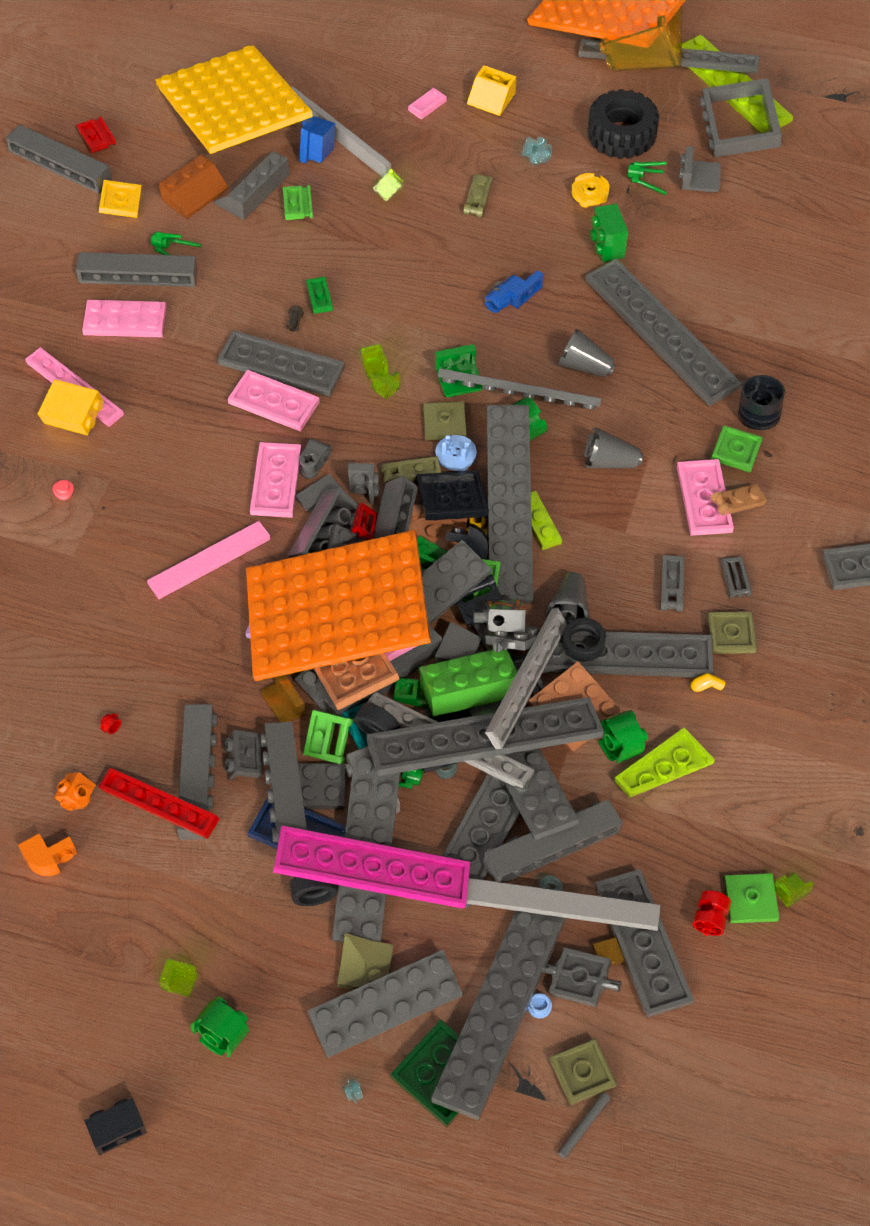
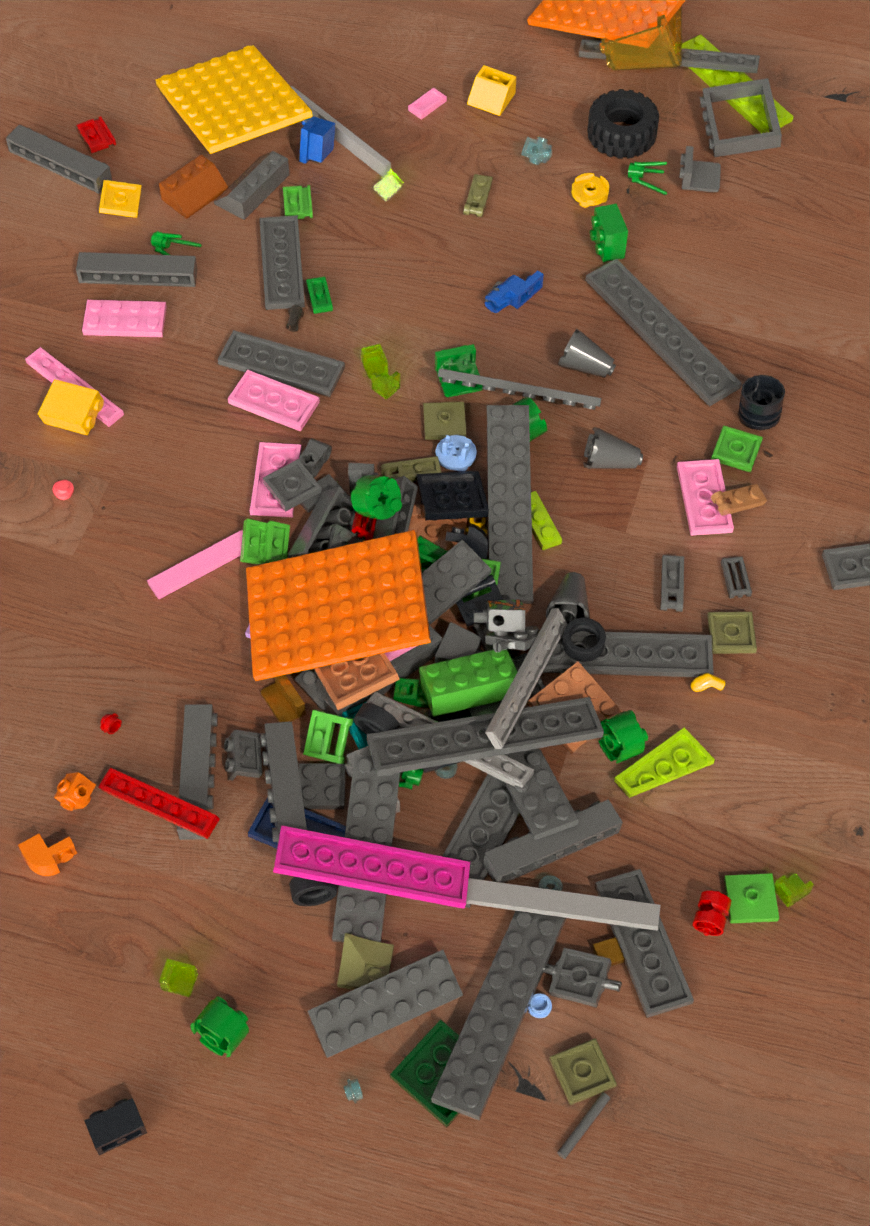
none -> bright green slope [240,519,290,564]
none -> dark grey plate [260,215,305,310]
none -> dark grey plate [263,459,321,512]
none -> green brick [351,475,402,520]

